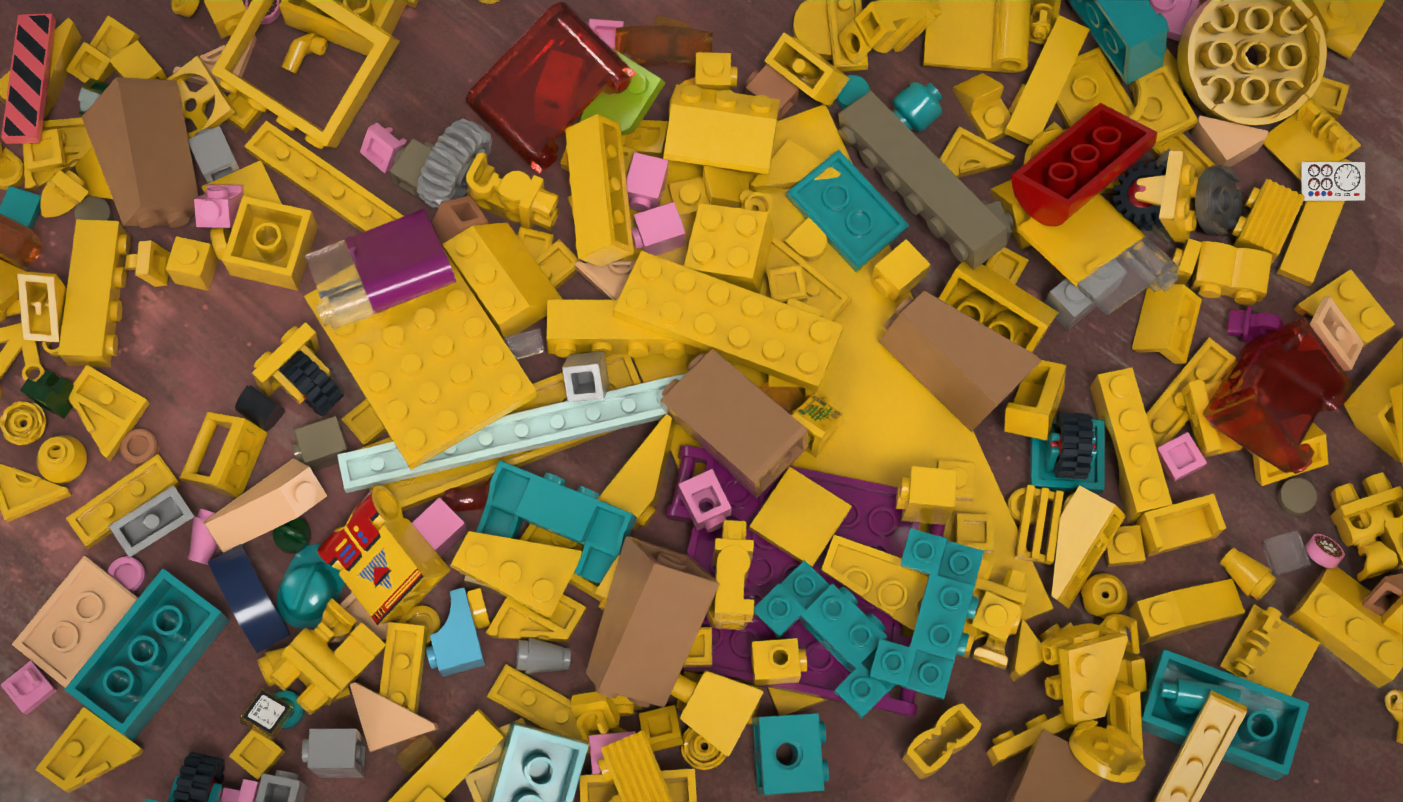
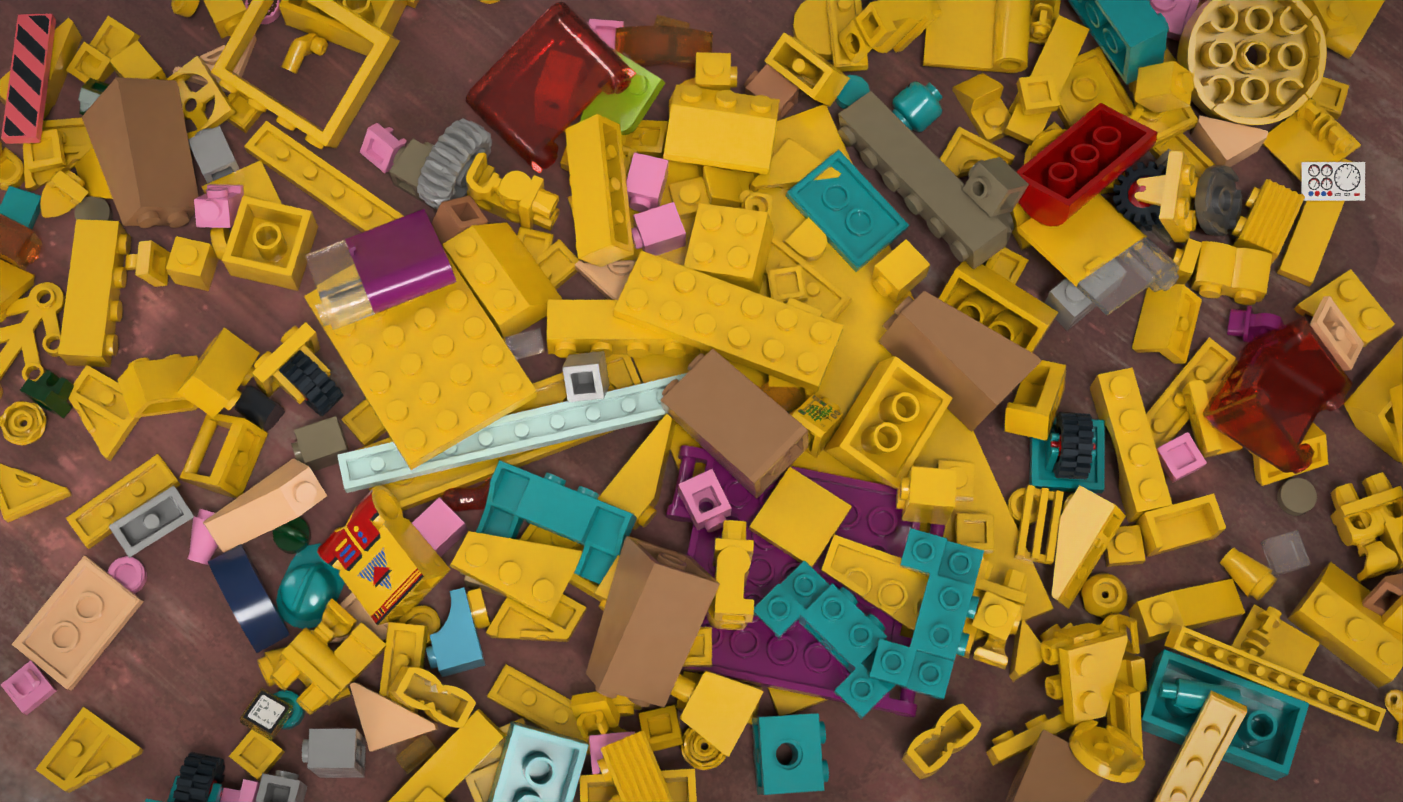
yellow slope [17,271,67,342] -> none
yellow cone [37,435,87,484] -> none
teal brick [64,568,230,741] -> none
nougat tile [120,429,159,467] -> none
light grey cone [515,637,571,674] -> none
yellow brick [750,638,807,686] -> none
bright pink tile [1305,534,1345,568] -> none
none -> yellow brick [117,354,198,418]
none -> yellow brick [177,327,260,418]
none -> yellow brick [389,666,476,728]
none -> yellow slope [824,356,953,489]
none -> dark tan brick [962,157,1029,217]
none -> yellow plate [1016,74,1060,115]
none -> yellow brick [1135,61,1194,113]
none -> yellow piece [1164,623,1386,732]

